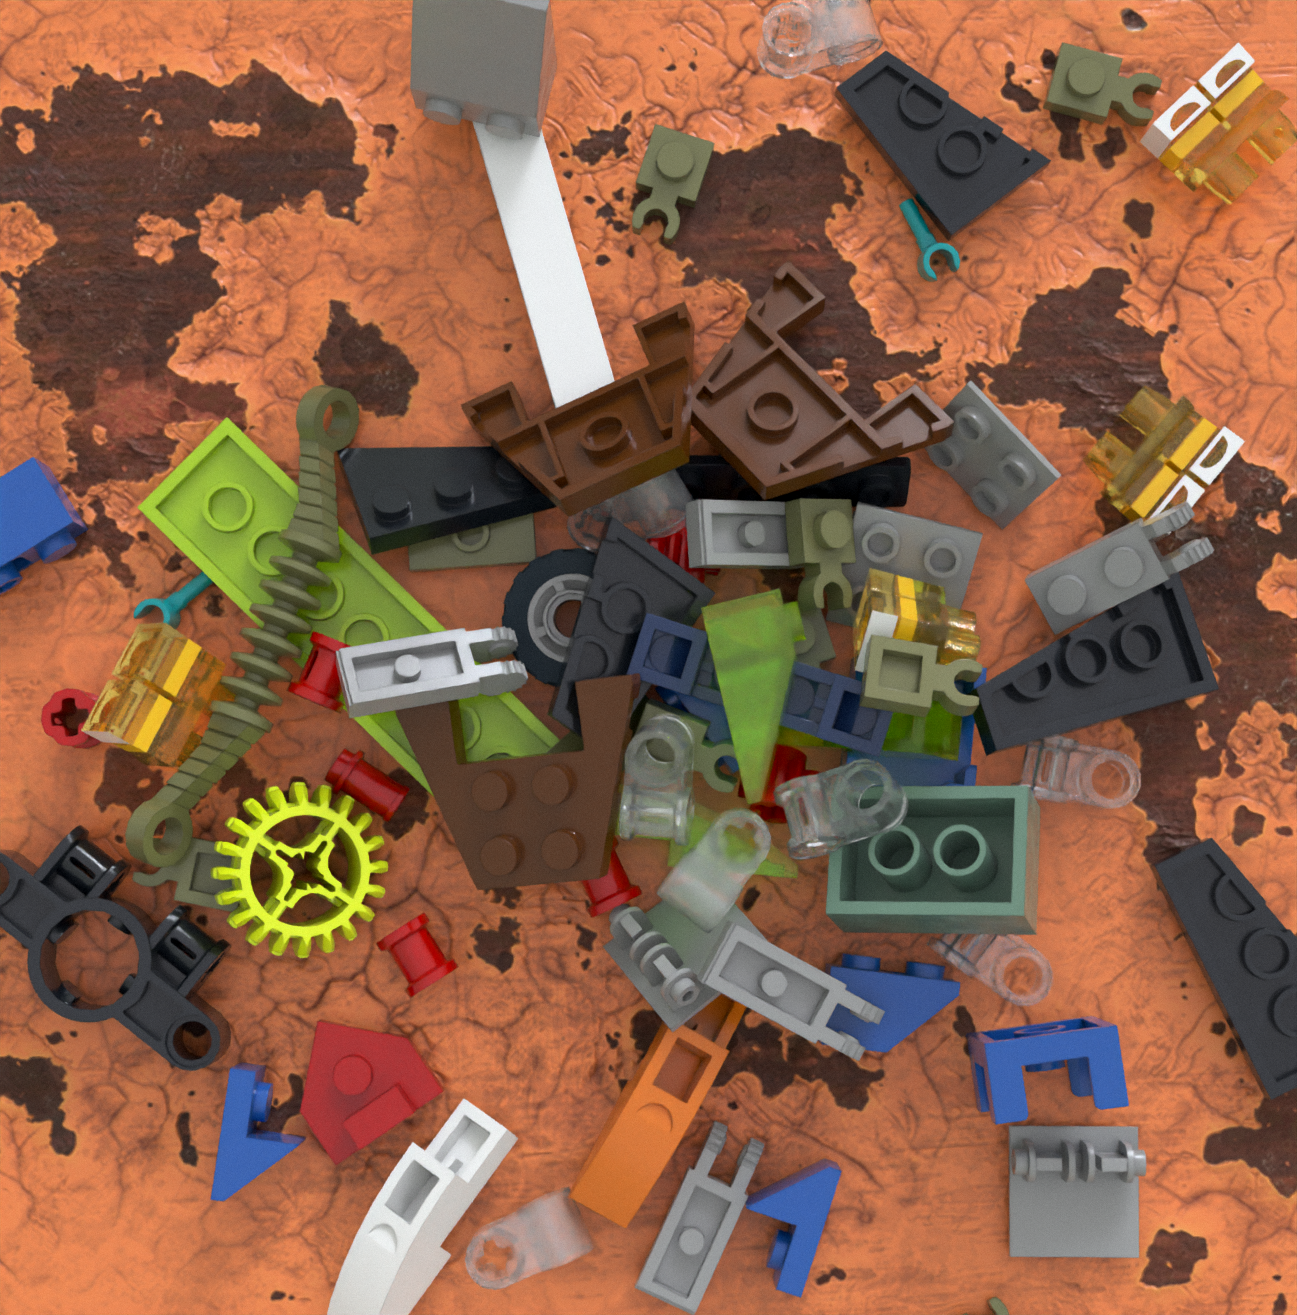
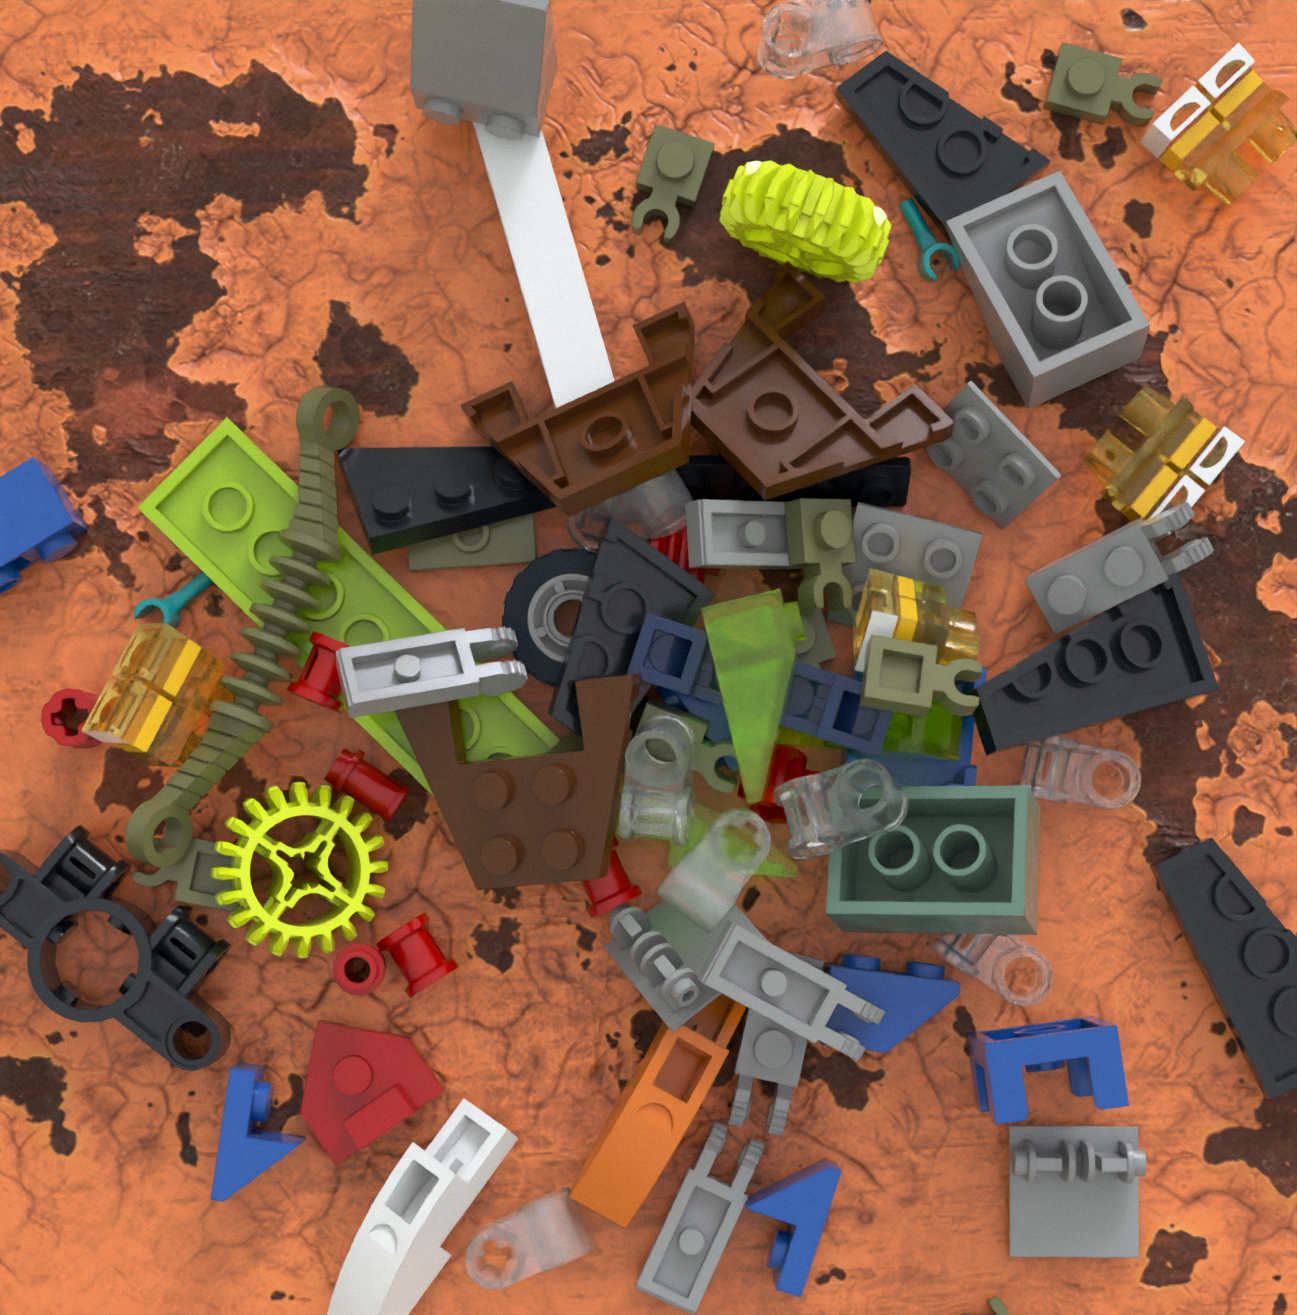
none -> red pin [333,943,387,996]
none -> neon yellow gear [719,161,892,283]
none -> light grey hinge [728,951,825,1136]
none -> light grey slope [946,171,1150,409]

